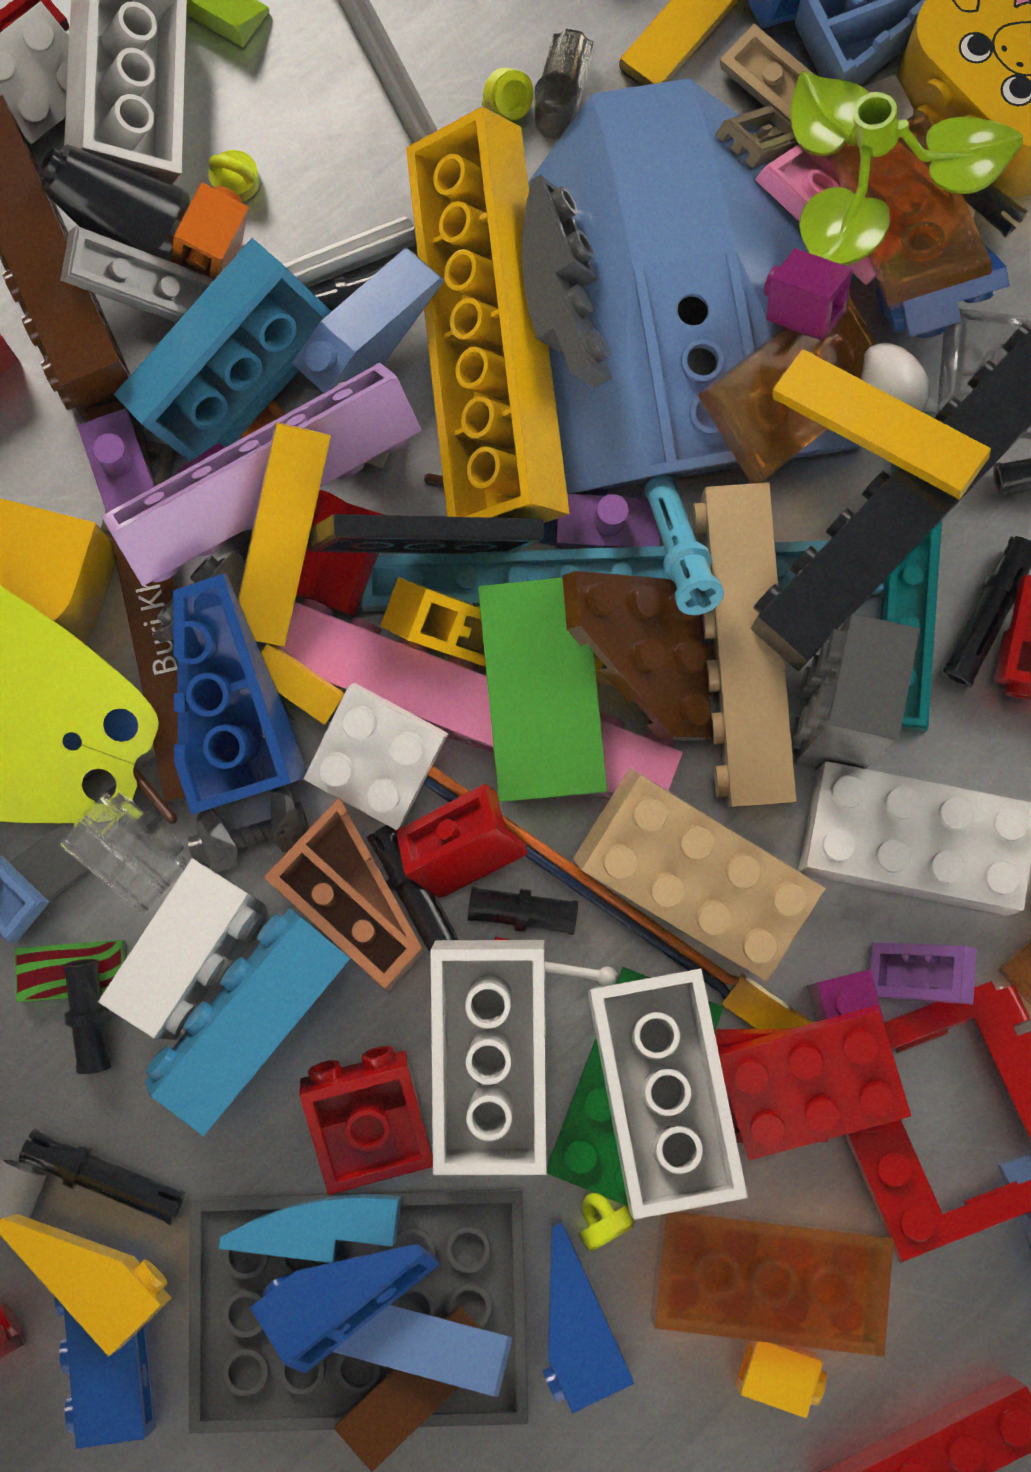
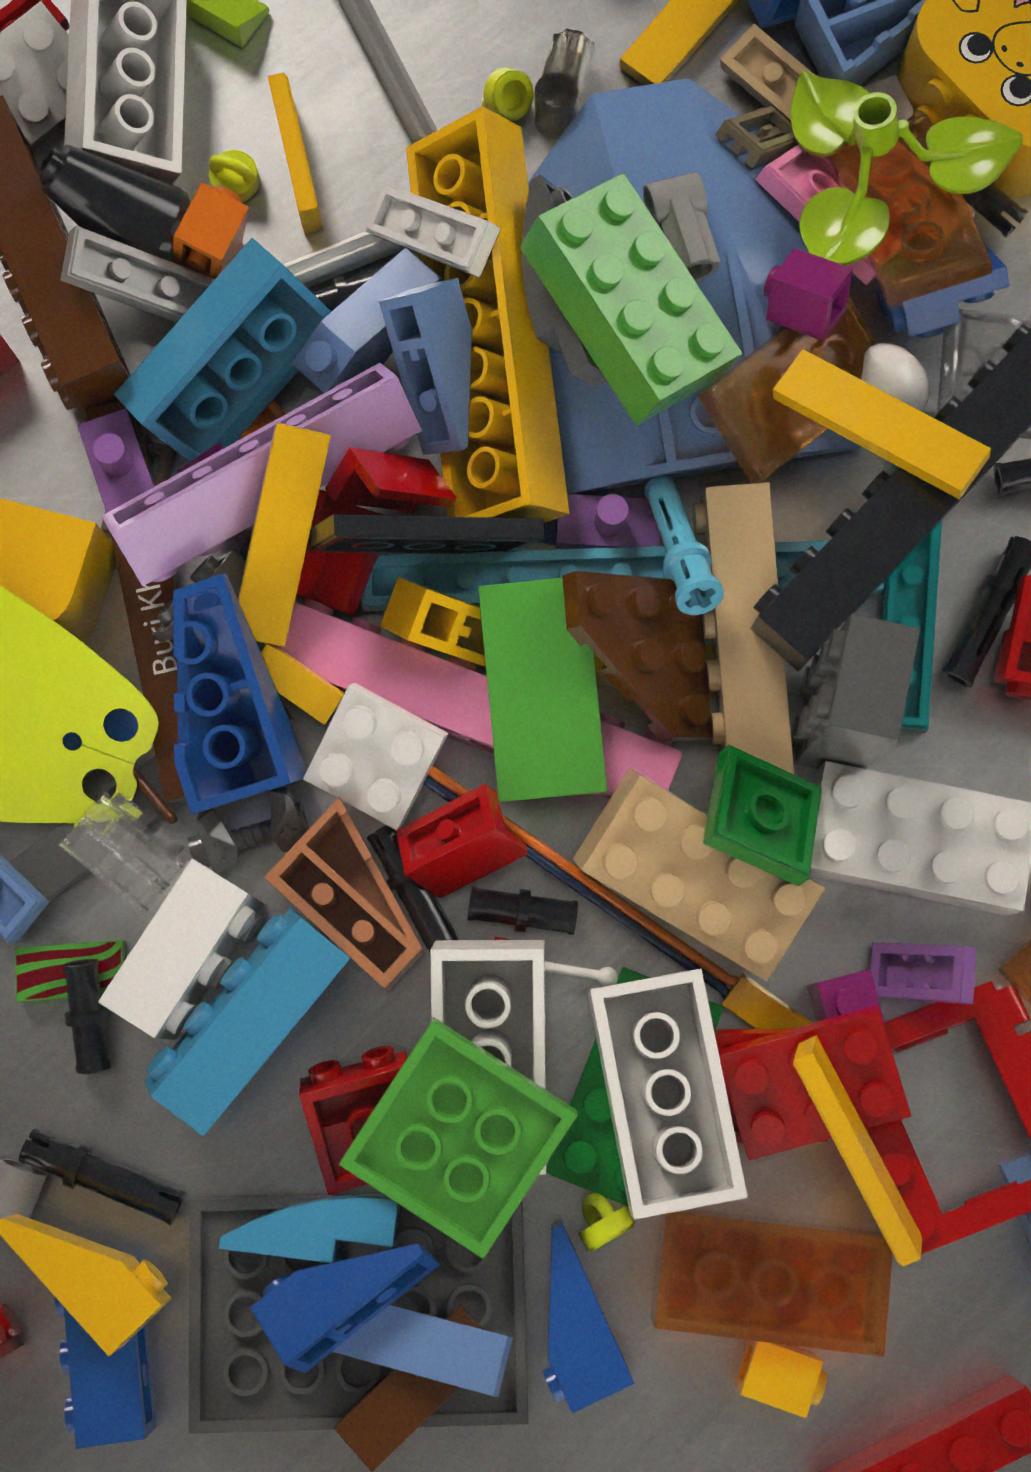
none -> yellow tile [267,72,323,235]
none -> red panel [325,447,457,512]
none -> bright green plate [339,1017,577,1259]
none -> white tile [365,183,501,278]
none -> medium blue slope [379,278,472,455]
none -> bright green brick [519,173,743,426]
none -> light grey piece [643,172,720,283]
none -> green tile [703,744,822,886]
none -> yellow tile [793,1035,922,1267]

